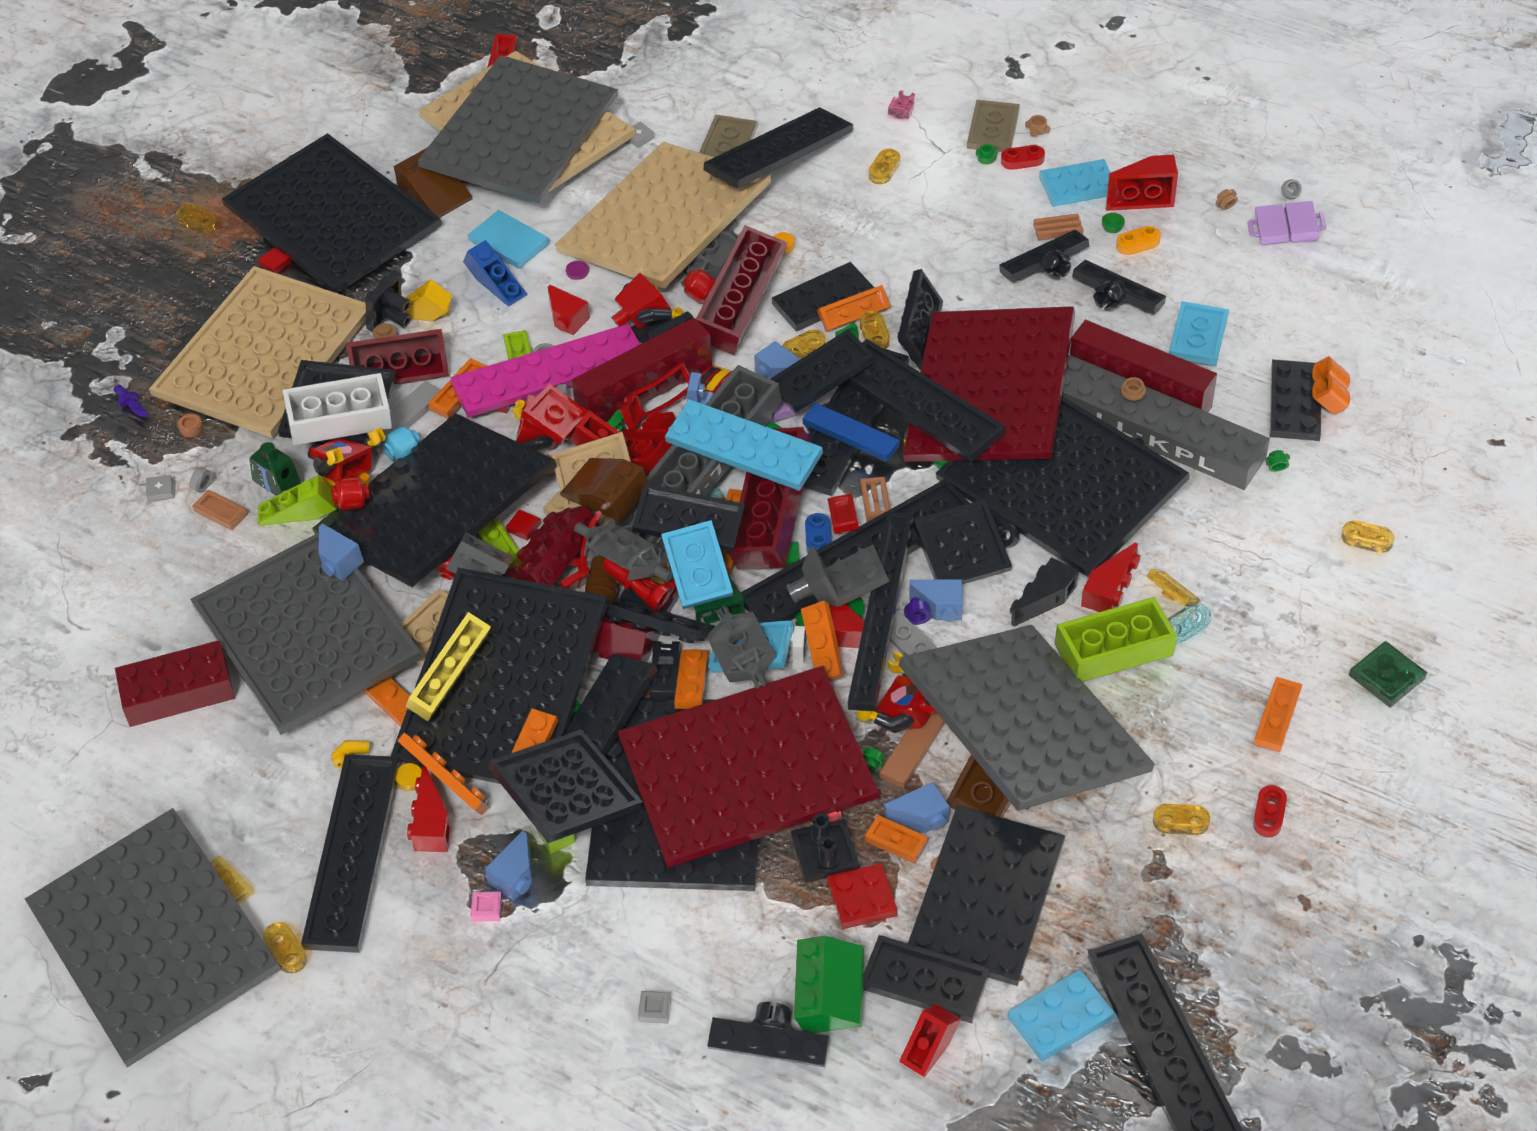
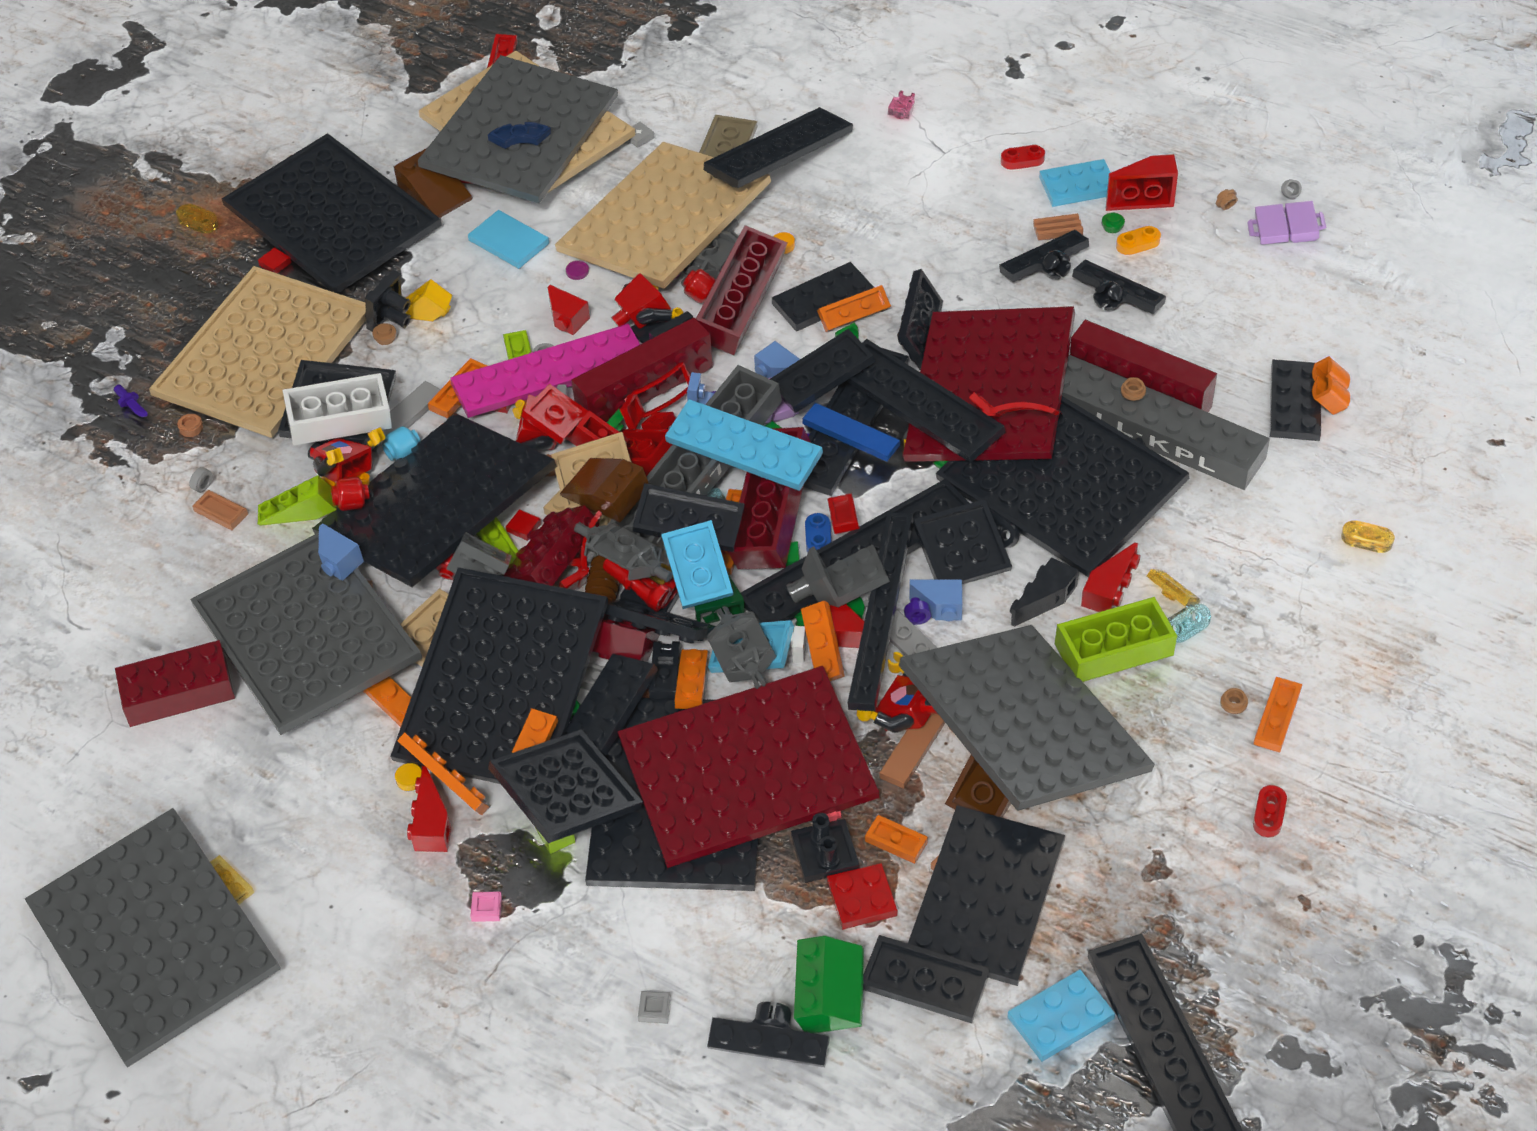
light grey tile [146,474,173,502] -> none
dark green torso [249,442,302,496] -> none
clear yellow plate [263,922,307,974] -> none
black plate [301,754,400,953] -> none
yellow arm [331,740,369,768] -> none
dark red slope [346,329,449,384] -> none
light yellow brick [406,612,491,721] -> none
blue slope [463,240,527,307] -> none
medium blue slope [485,831,532,901] -> none
slope [701,365,732,393] -> none
clear yellow plate [782,330,826,359] -> none
clear yellow plate [860,311,890,349] -> none
nougat tile [860,477,890,522] -> none
green plate [863,747,885,771] -> none
clear yellow plate [869,148,900,184] -> none
medium blue slope [884,782,950,833] -> none
red slope [899,1004,961,1077] -> none
dark tan tile [967,100,1020,152] -> none
green plate [976,144,998,165] -> none
medium nougat plate [1025,115,1051,136] -> none
clear yellow plate [1153,804,1210,835] -> none
medium azure plate [1169,301,1229,366] -> none
green plate [1265,450,1290,472] -> none
clear green plate [1348,641,1427,708] -> none
none -> dark blue tile [488,122,551,149]
none -> red piece [969,392,1060,418]
none -> medium nougat plate [1220,688,1248,714]

